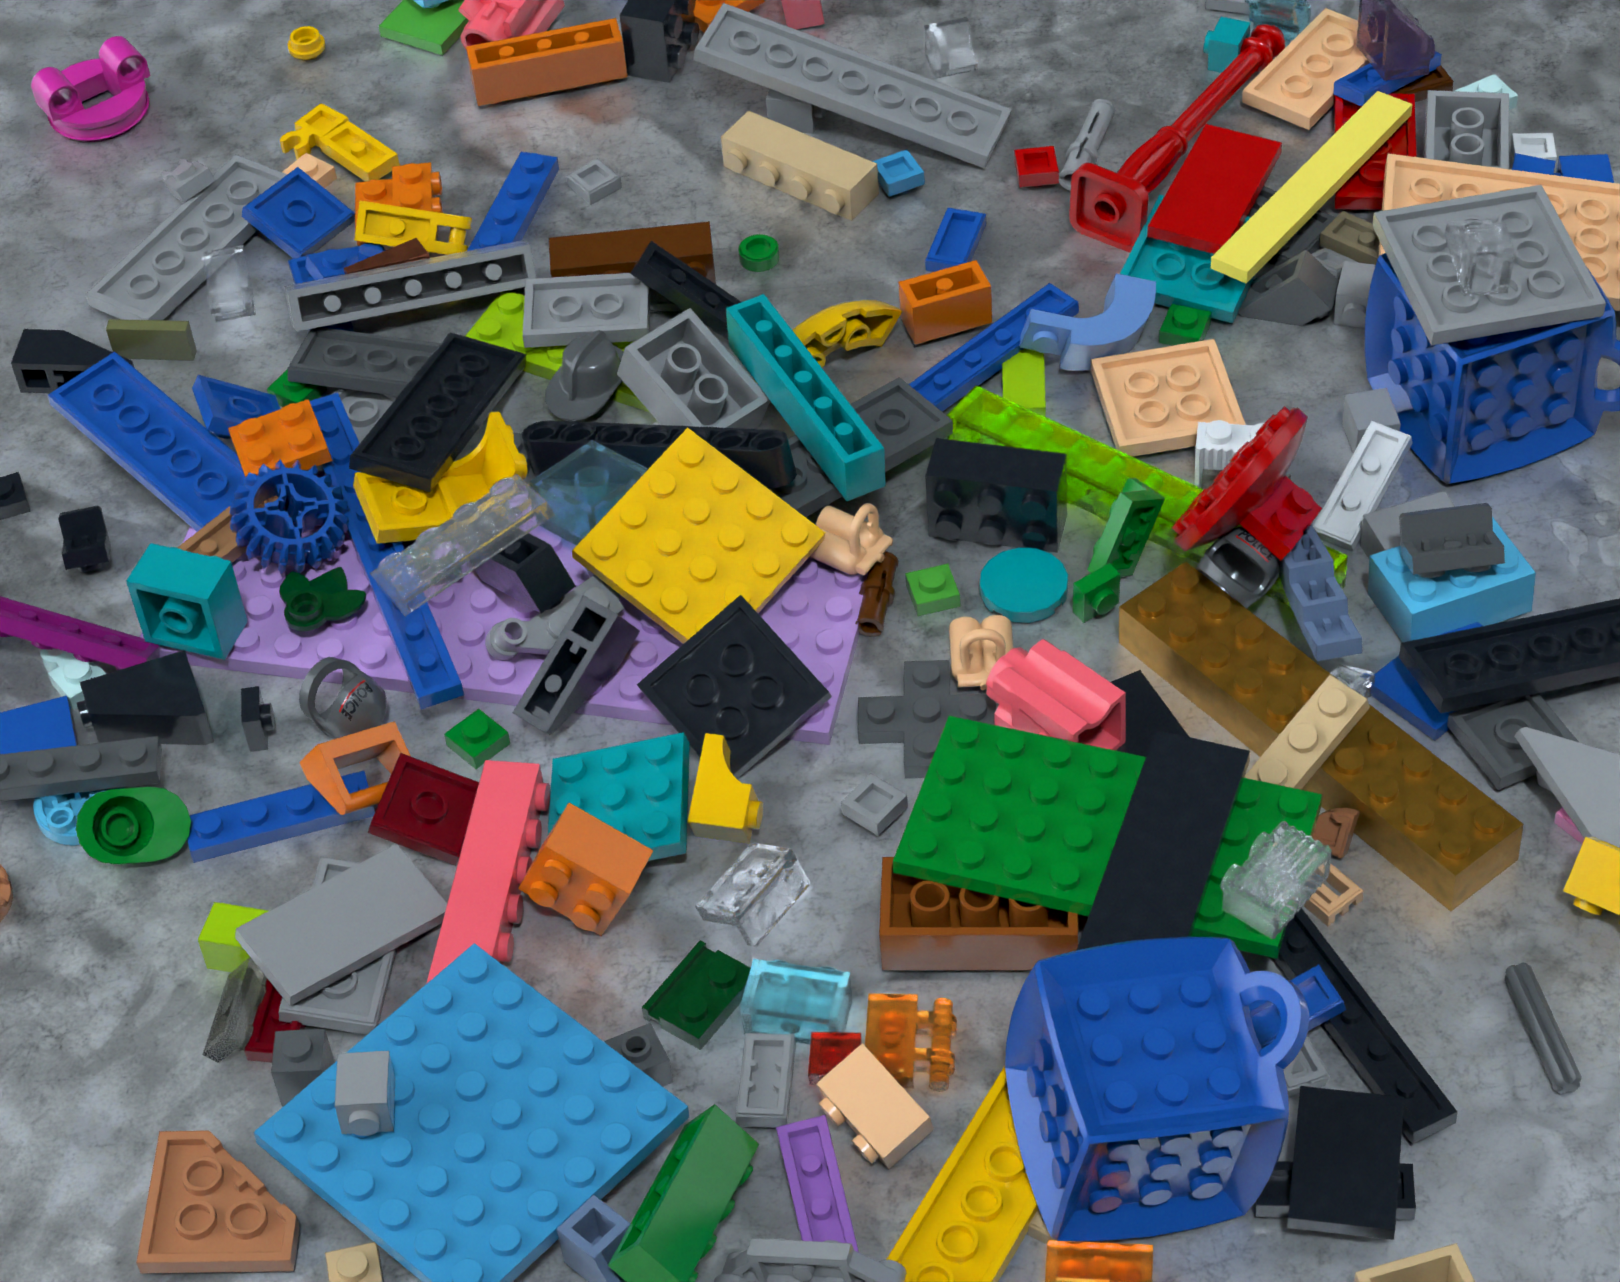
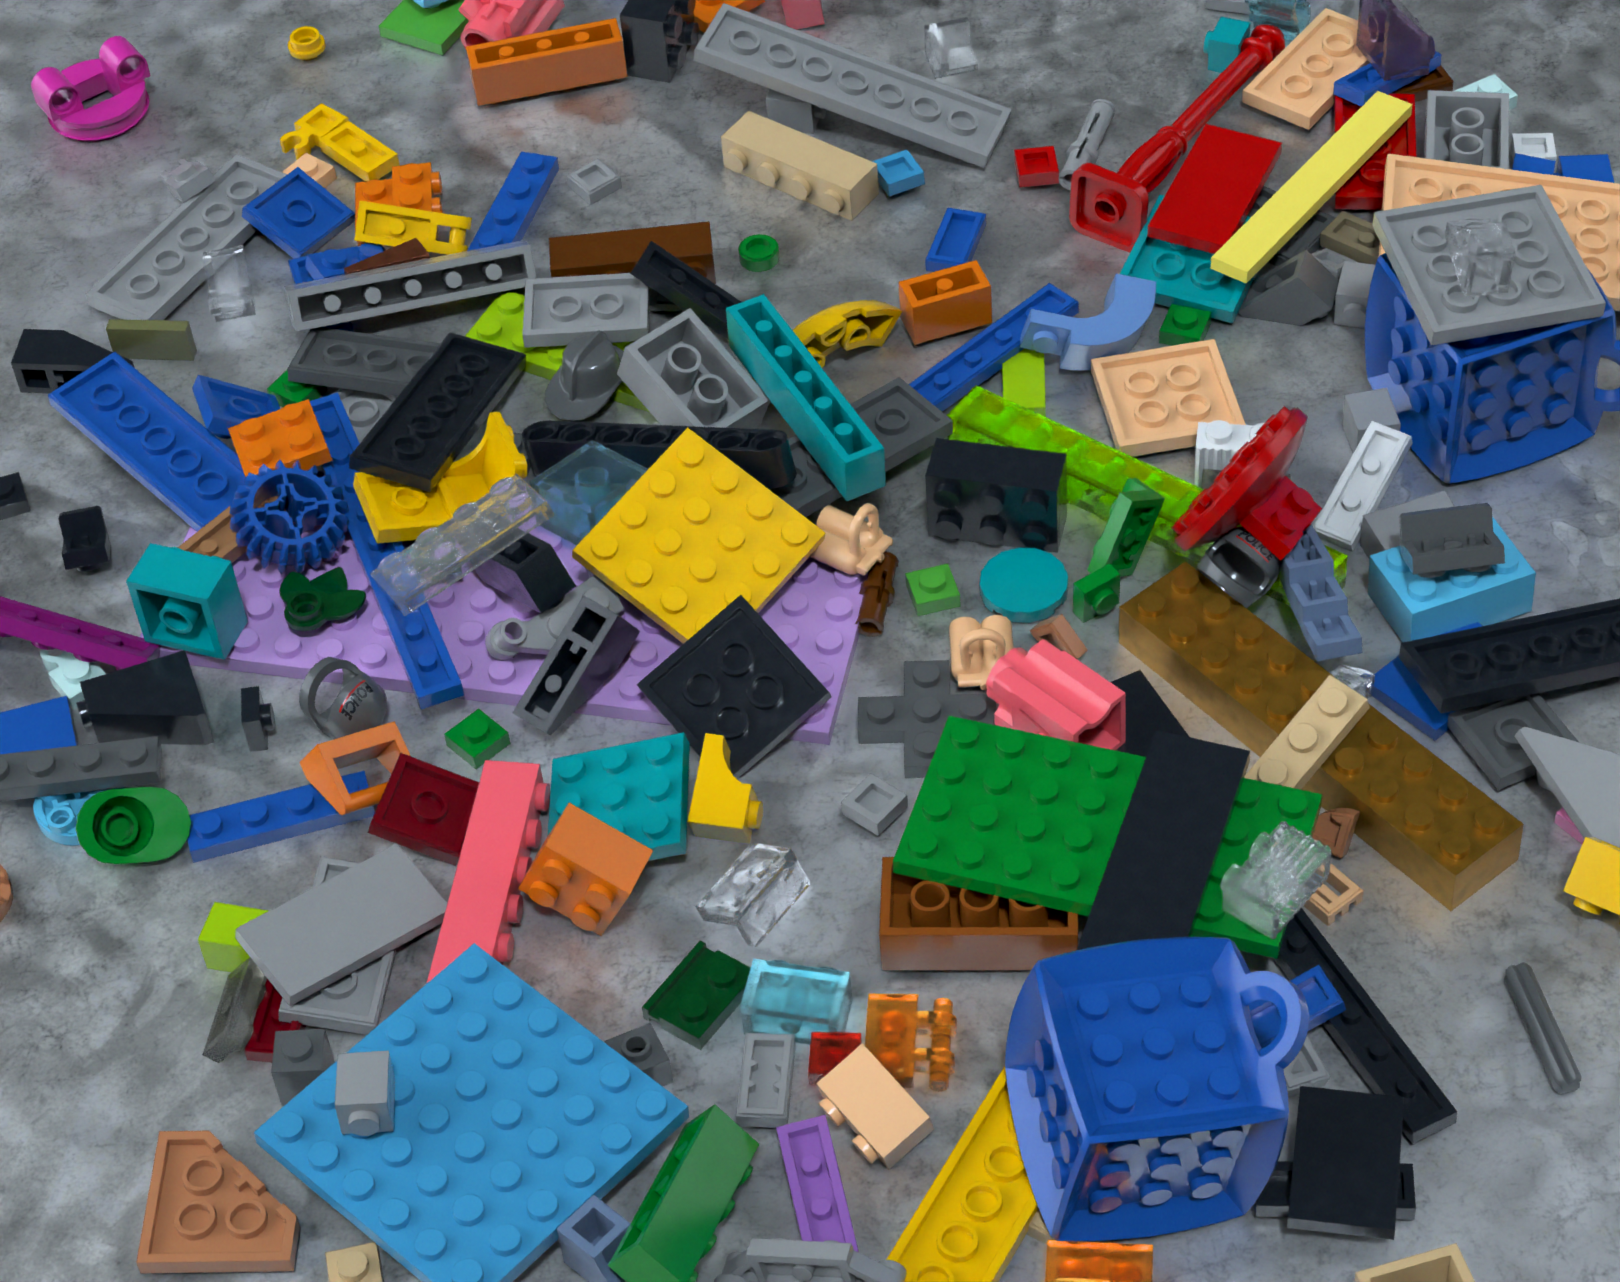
none -> nougat tile [1030,614,1088,659]

